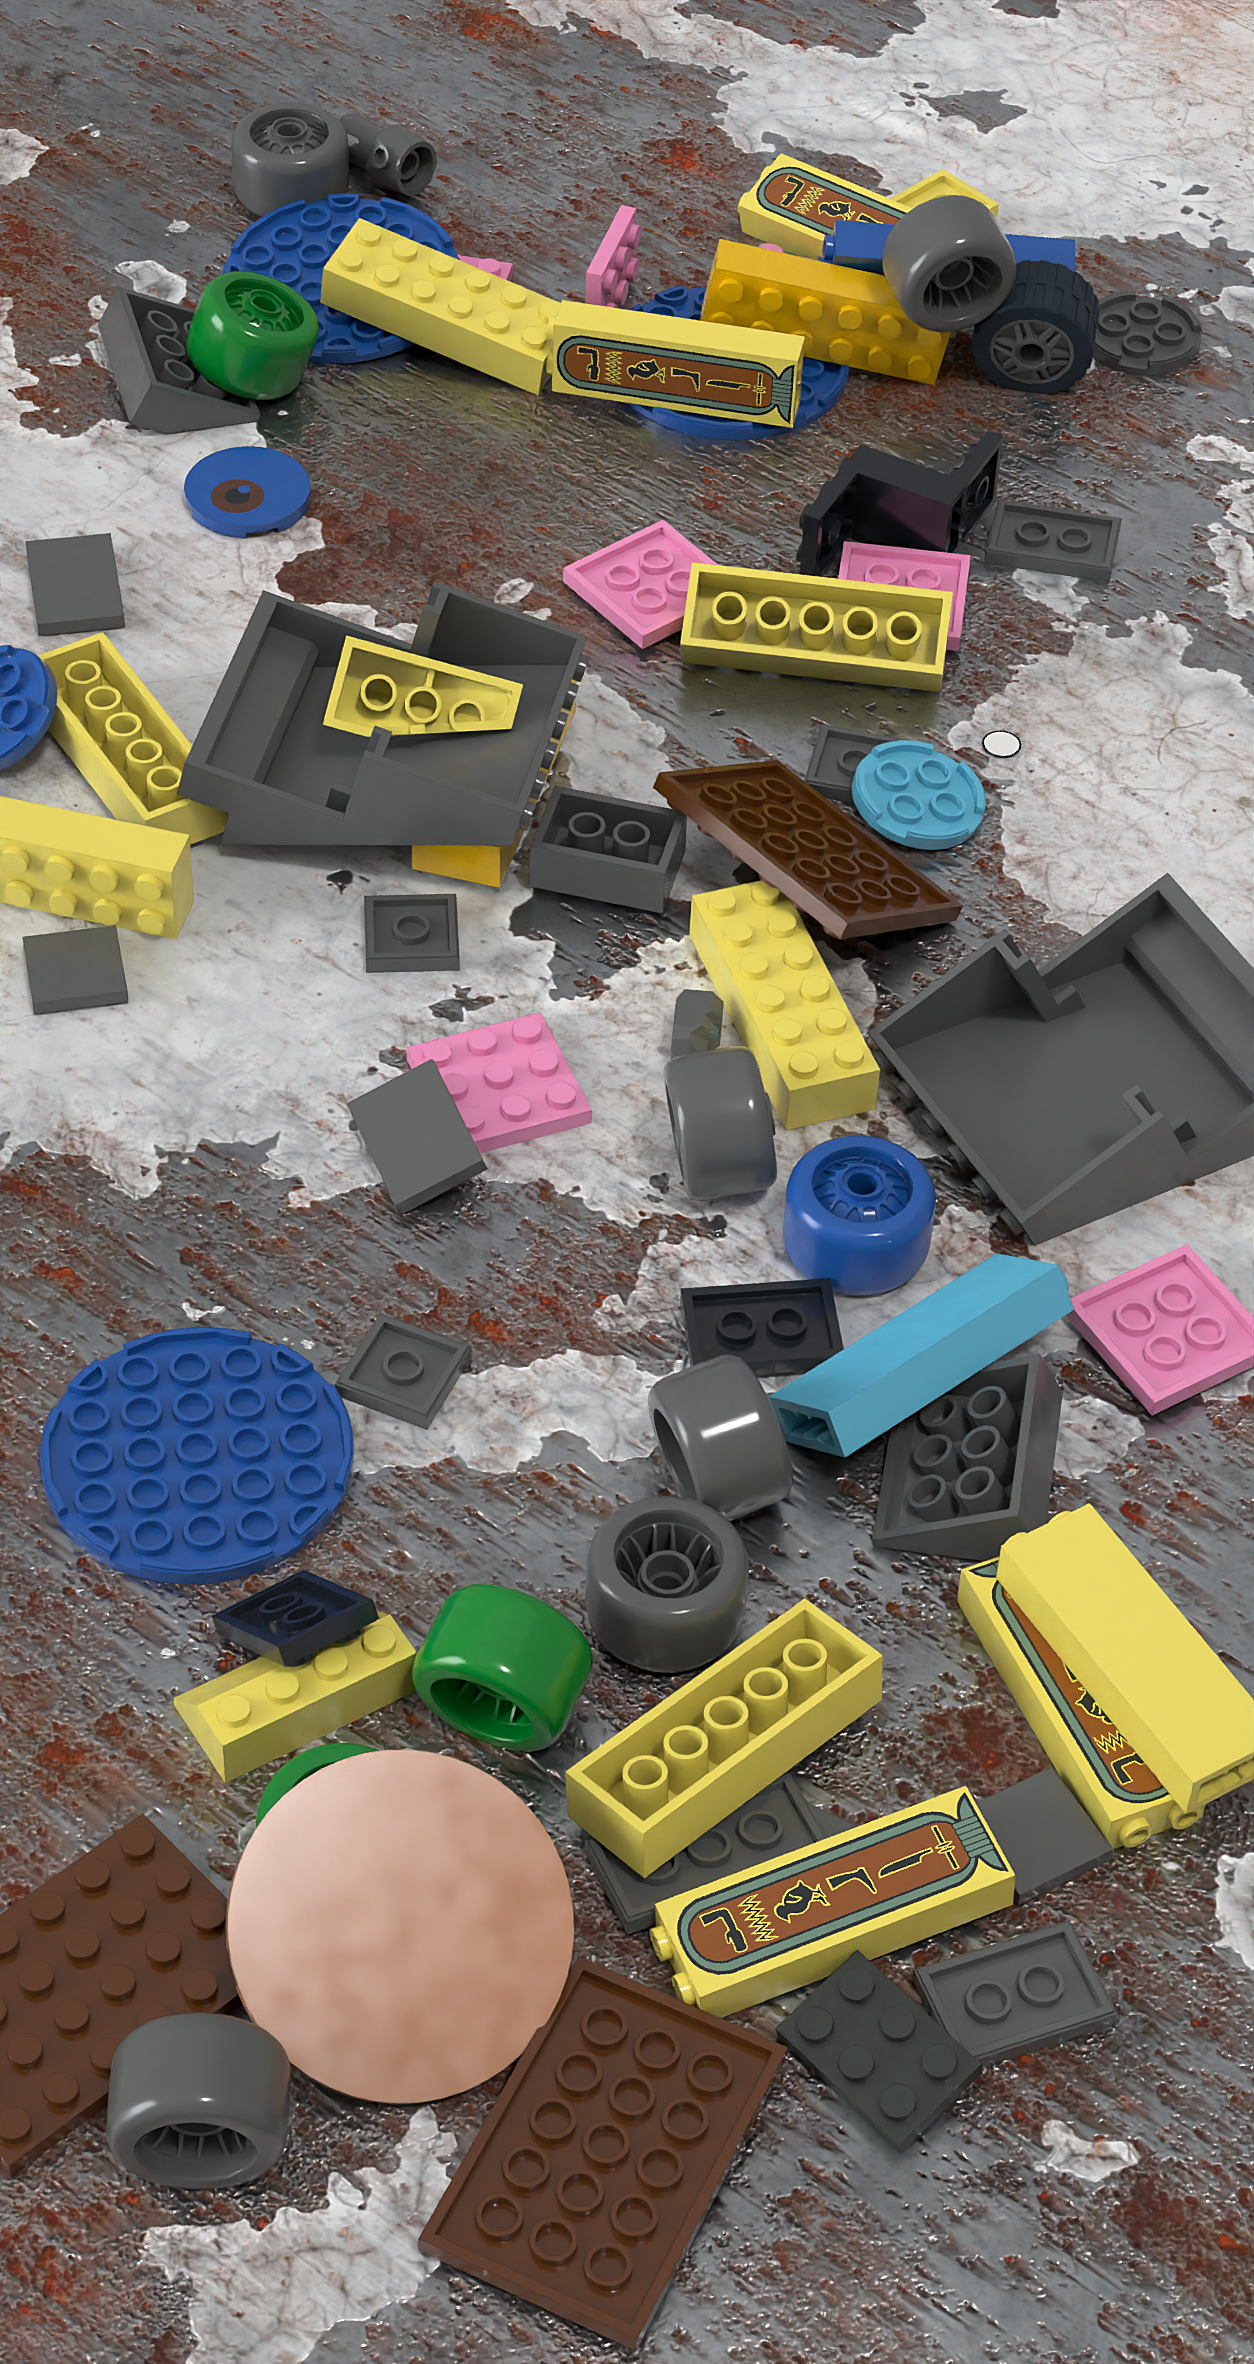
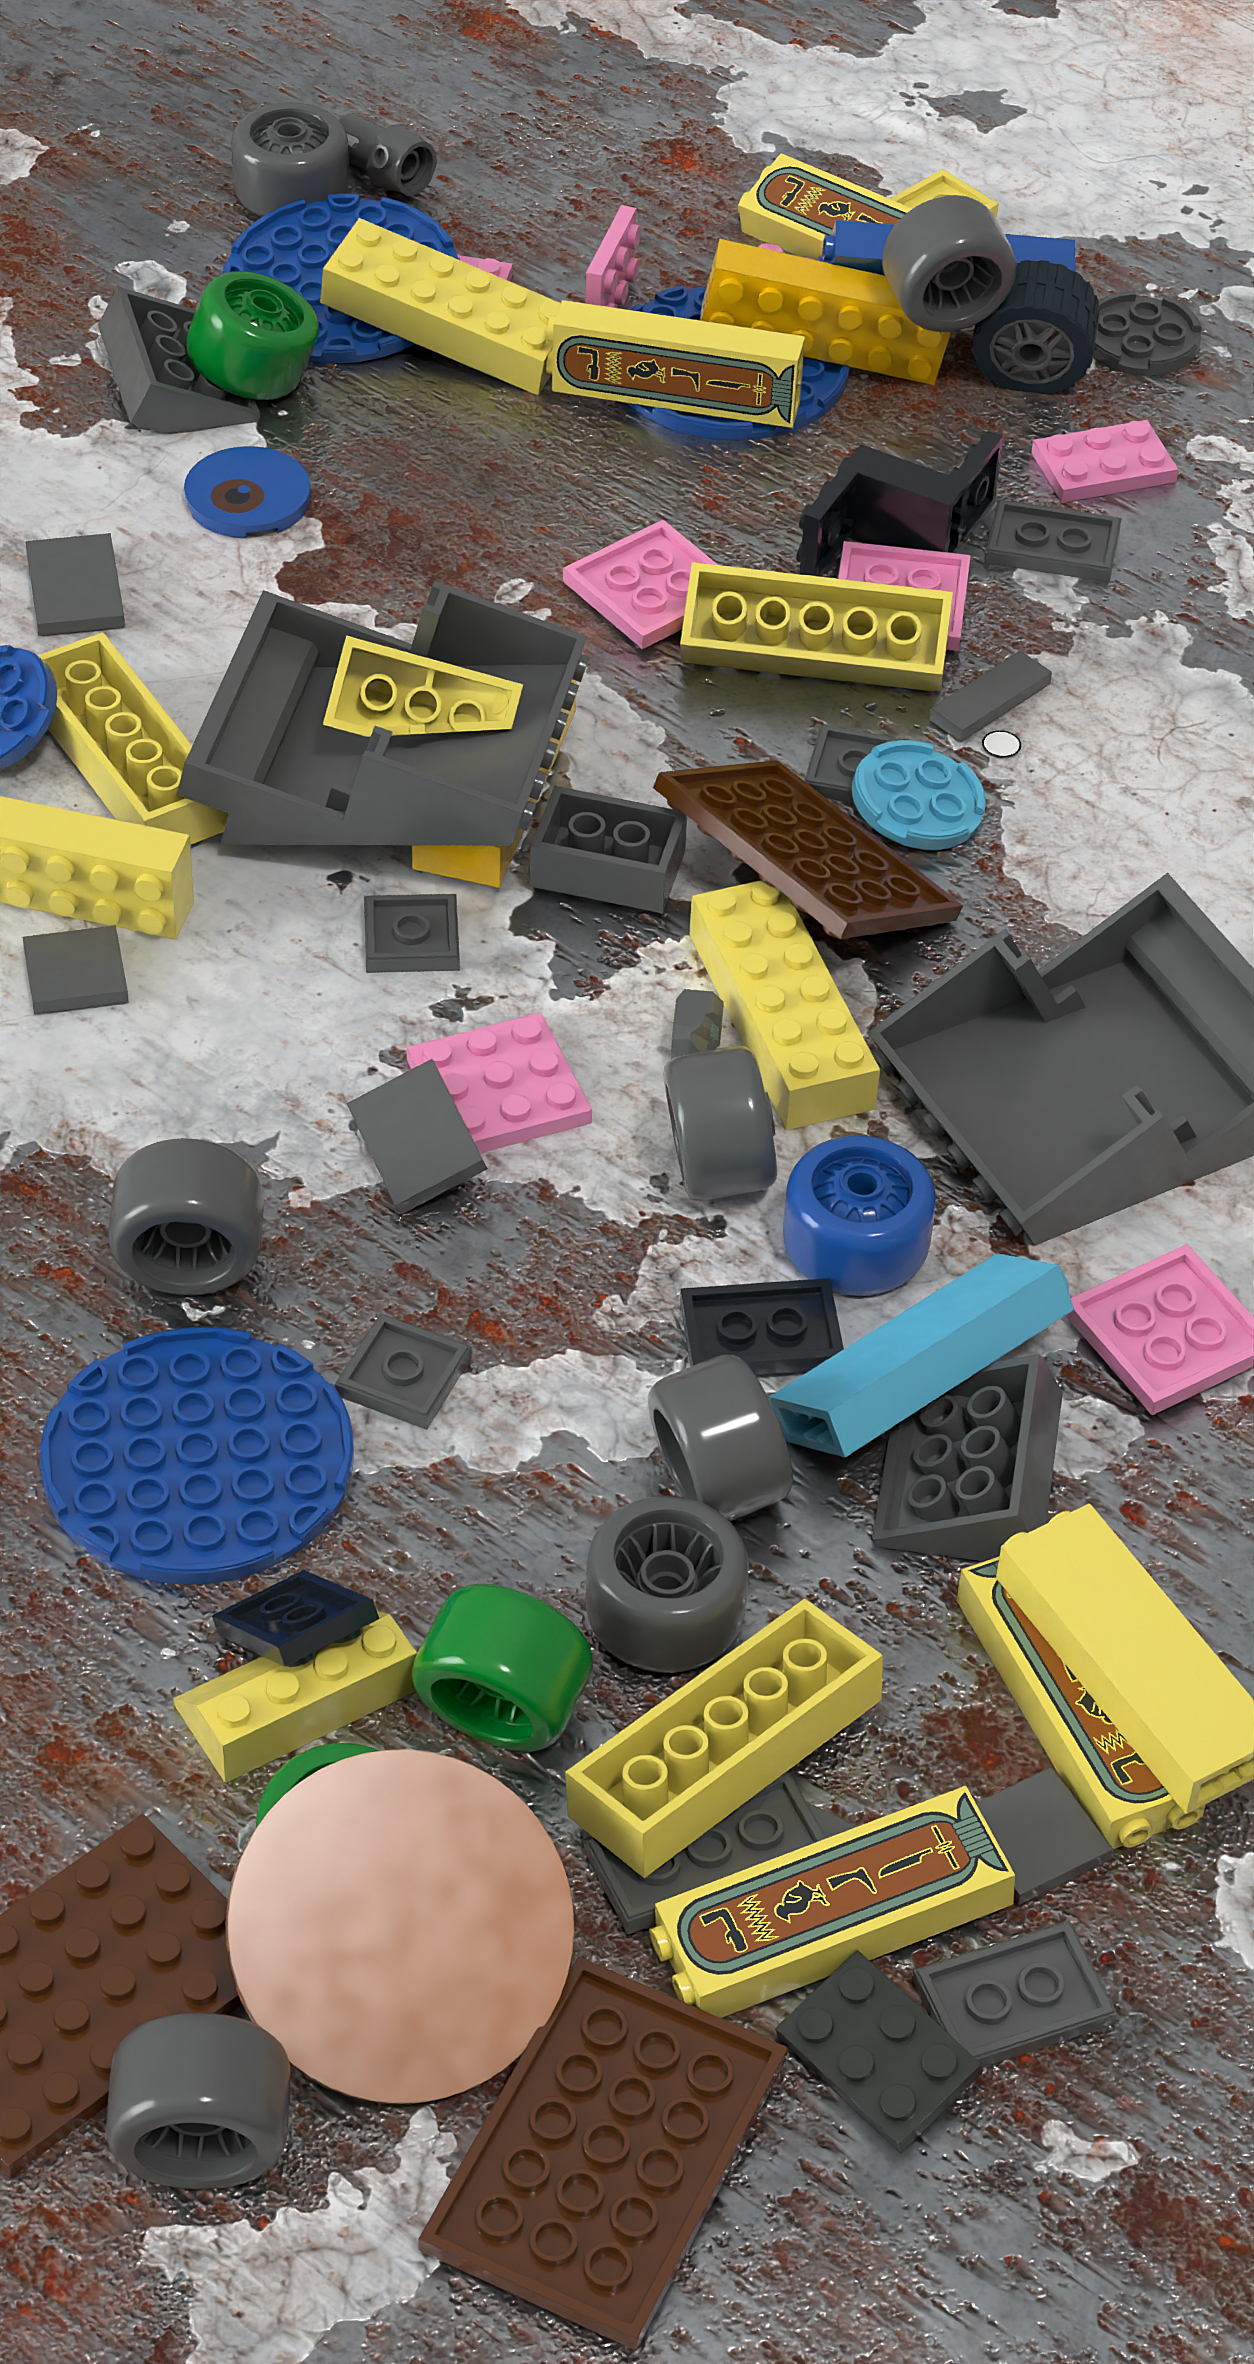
none -> dark grey wheel [108,1138,264,1295]
none -> dark grey tile [929,650,1052,742]
none -> bright pink plate [1031,420,1179,503]

